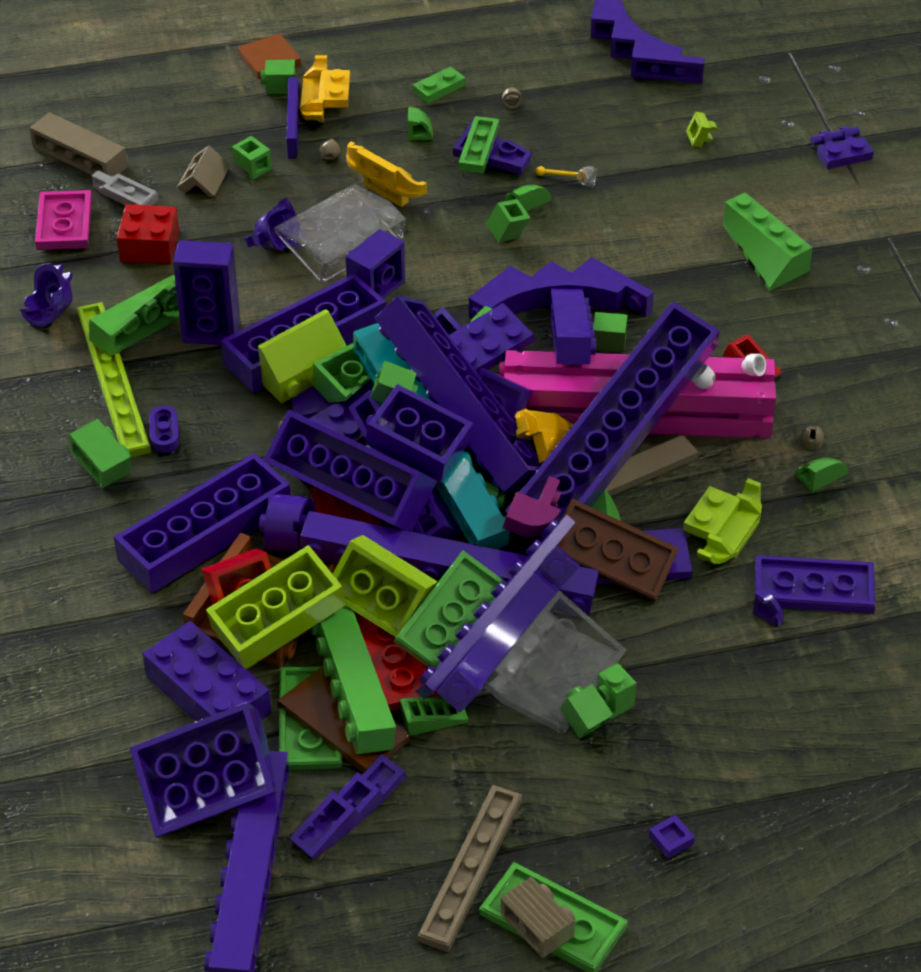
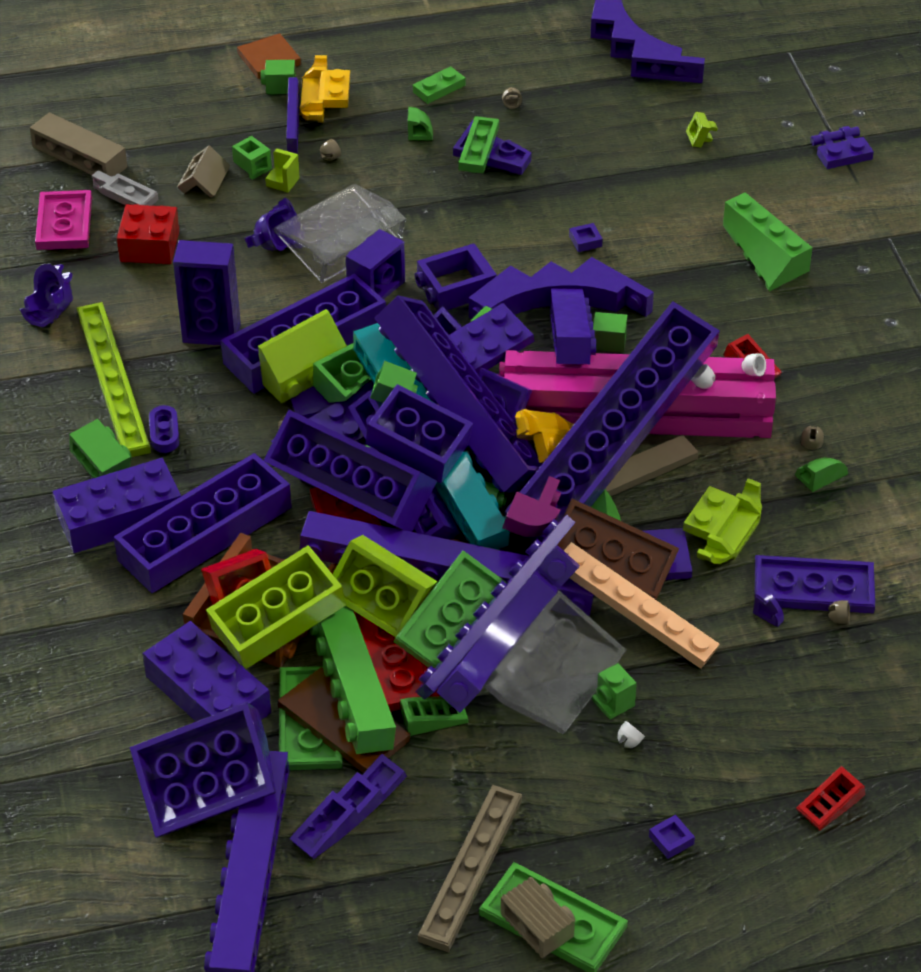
bright green wedge [89,275,180,357] -> none
dark purple brick [259,493,317,554] -> none
yellow plate [346,141,427,207] -> none
bright green brick [486,199,530,243] -> none
bright green brick [504,185,552,212] -> none
hinge [536,166,597,187] -> none
bright green brick [560,684,613,739] -> none
none -> dark purple brick [52,457,181,553]
none -> lime panel [265,149,300,193]
none -> dark purple window [414,243,497,310]
none -> light nougat plate [564,542,719,669]
none -> dark purple plate [569,223,603,252]
none -> white hinge [617,721,645,748]
none -> red slope [796,766,865,831]
none -> dark tan hinge [828,600,850,624]

